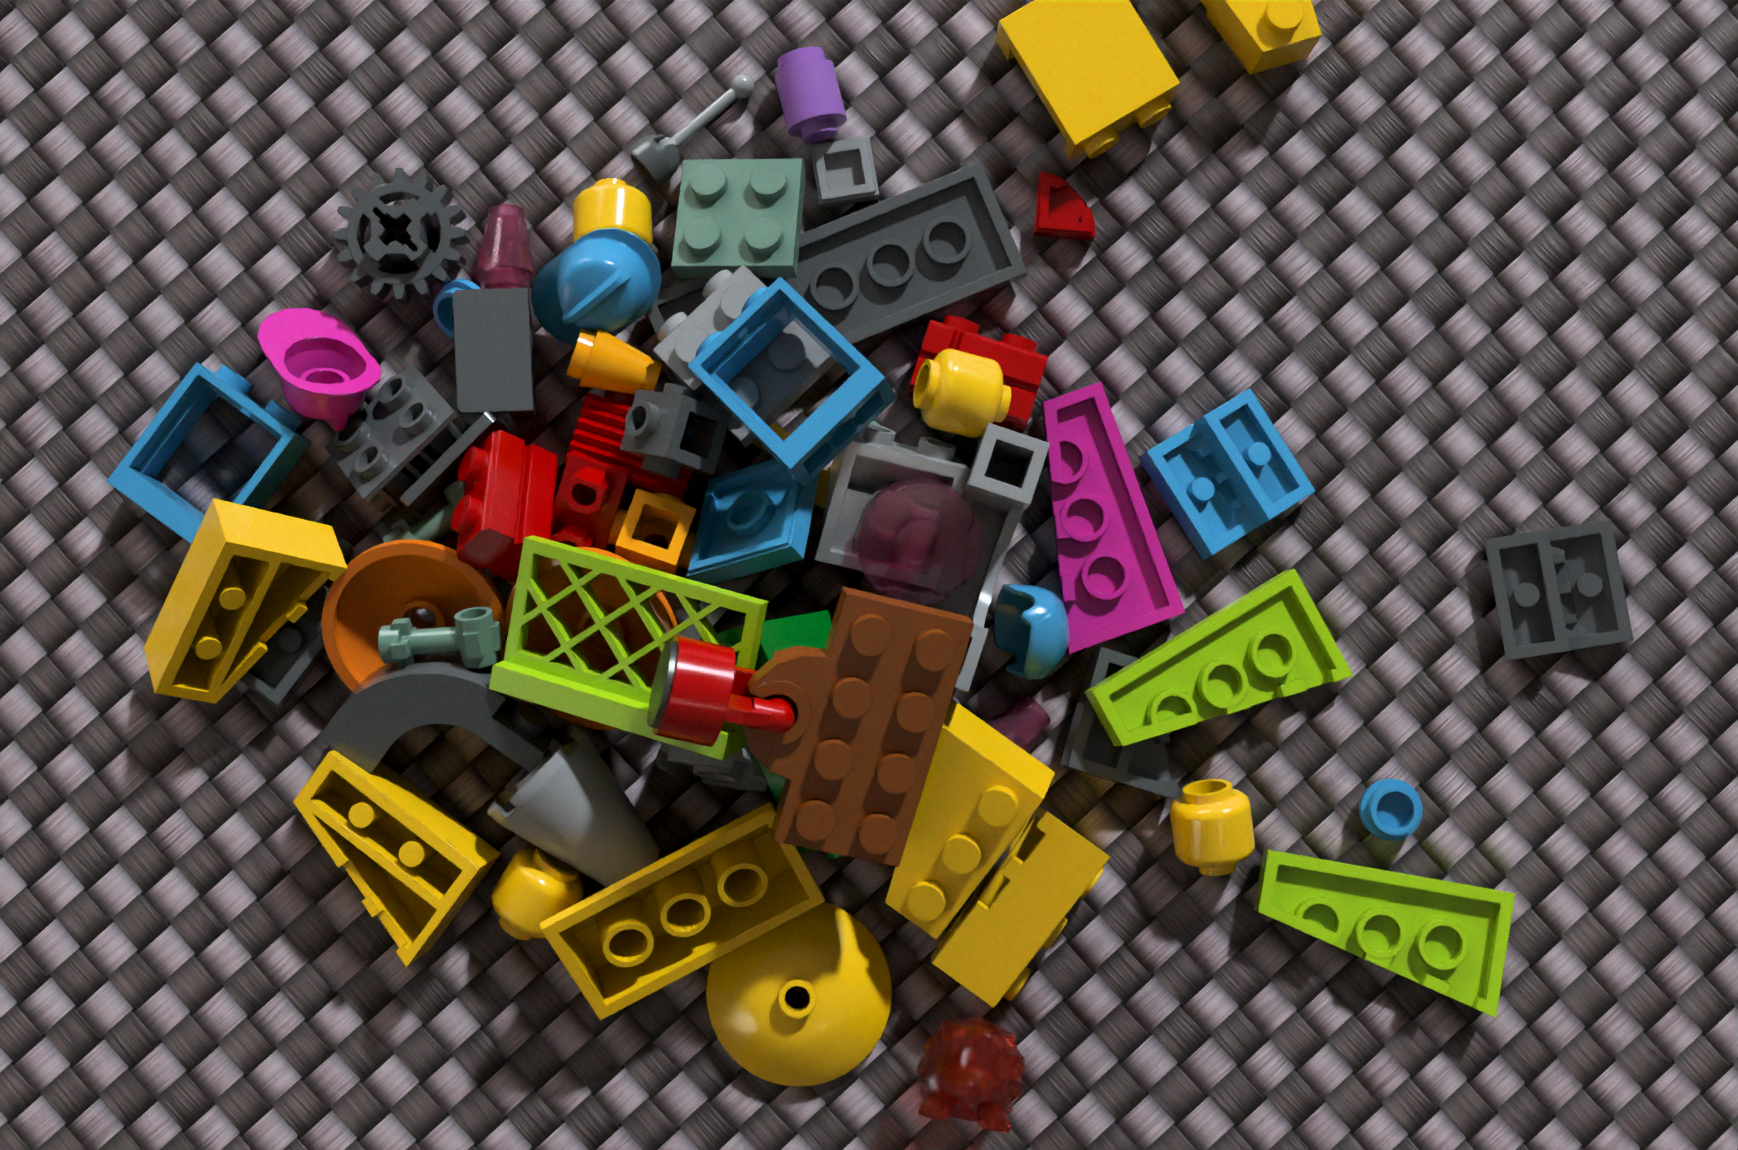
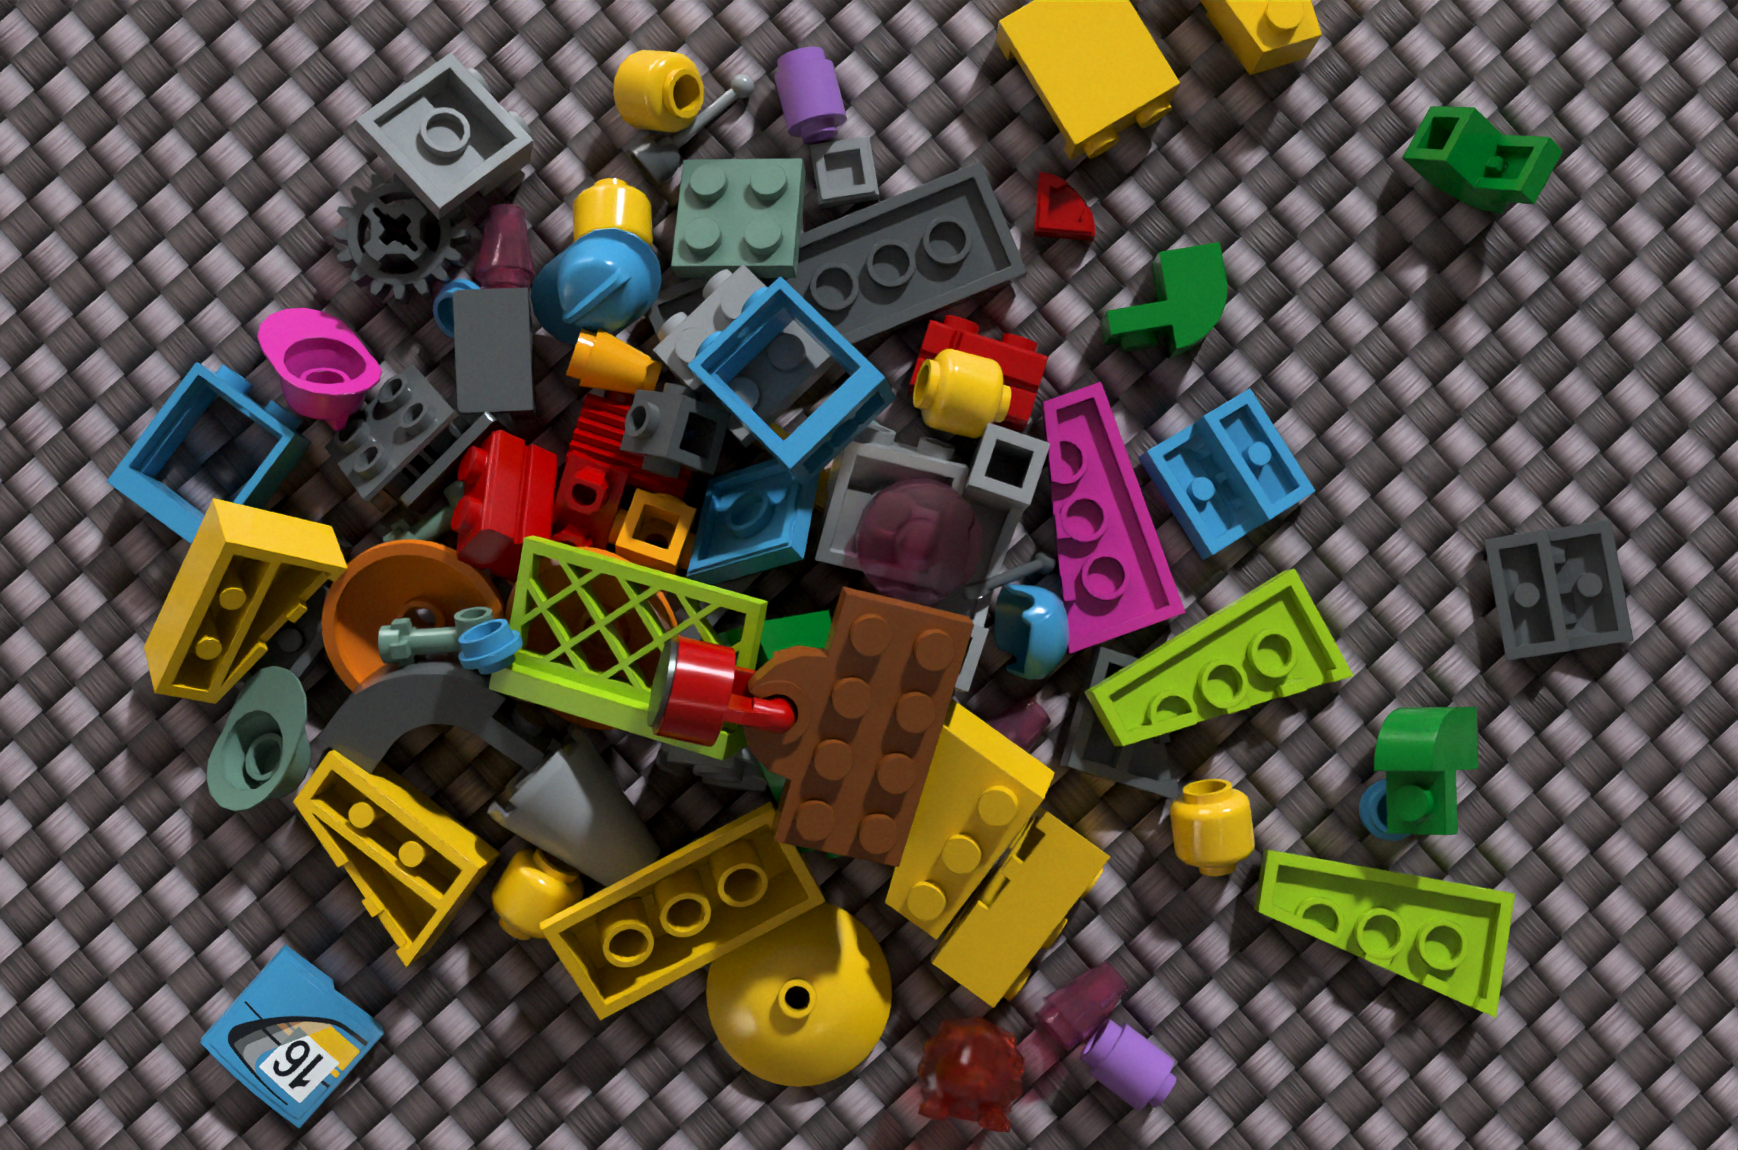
none -> slope [200,944,384,1128]
none -> sand green piece [206,666,312,812]
none -> light grey plate [355,53,534,220]
none -> dark azure plate [458,619,523,674]
none -> yellow head [613,50,705,133]
none -> dark grey hinge [961,551,1057,600]
none -> clear pink cone [1035,960,1129,1052]
none -> medium lavender brick [1080,1018,1177,1111]
none -> green brick [1100,242,1227,359]
none -> green brick [1374,707,1478,835]
none -> green brick [1402,106,1563,214]

